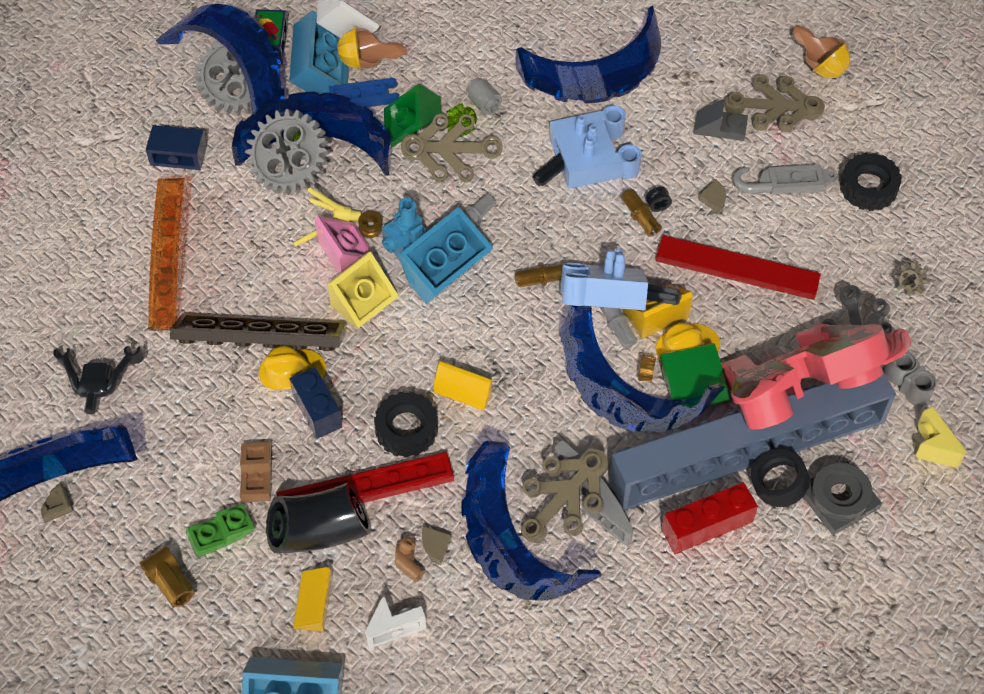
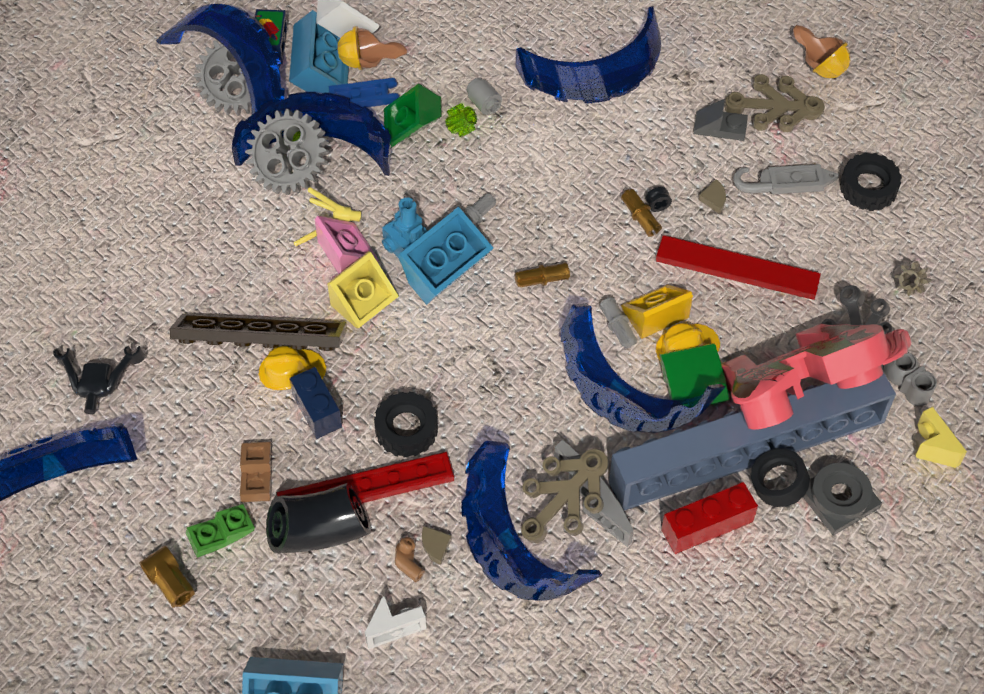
dark tan tile [41,484,73,523] -> none
dark blue brick [146,125,207,170] -> none
clear orange slope [148,178,189,331] -> none
yellow slope [293,567,332,632] -> none
pearl gold bush [358,211,383,238] -> none
dark tan plant [401,114,503,183] -> none
yellow slope [433,361,492,410] -> none
light blue piece [532,105,642,189] -> none
light blue piece [560,248,682,310] -> none
pearl gold axle [638,356,656,383] -> none

